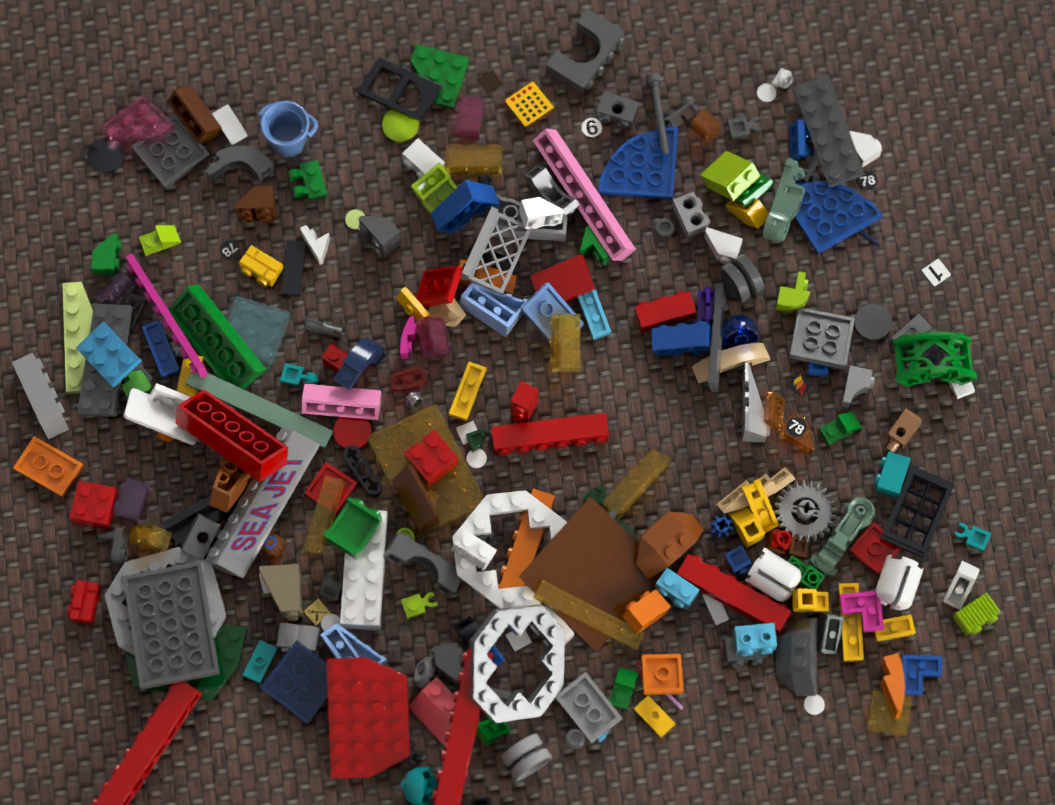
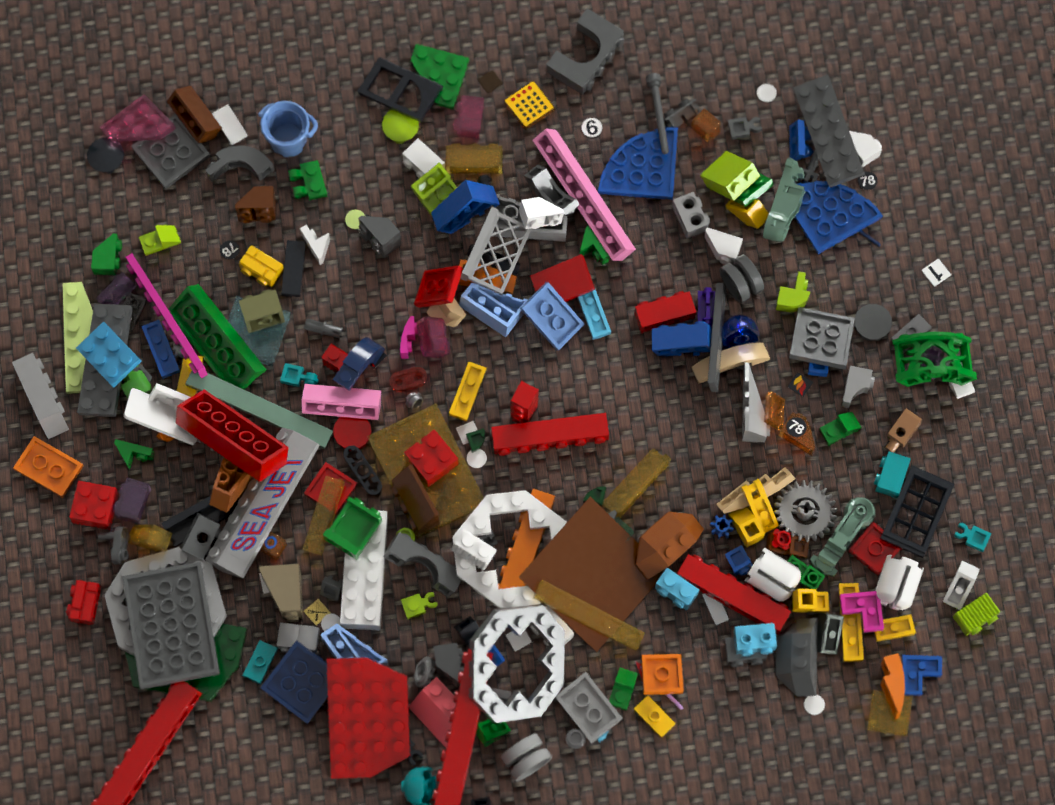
yellow plate [397,287,430,327] -> none
clear yellow brick [550,314,580,373] -> none
dark grey brick [596,91,639,129] -> none
orange brick [622,589,671,634] -> none
dark grey tile [655,219,674,238] -> none
white plate [771,68,793,88] -> none
none -> green slope [114,439,155,470]
none -> olive brick [239,289,285,333]

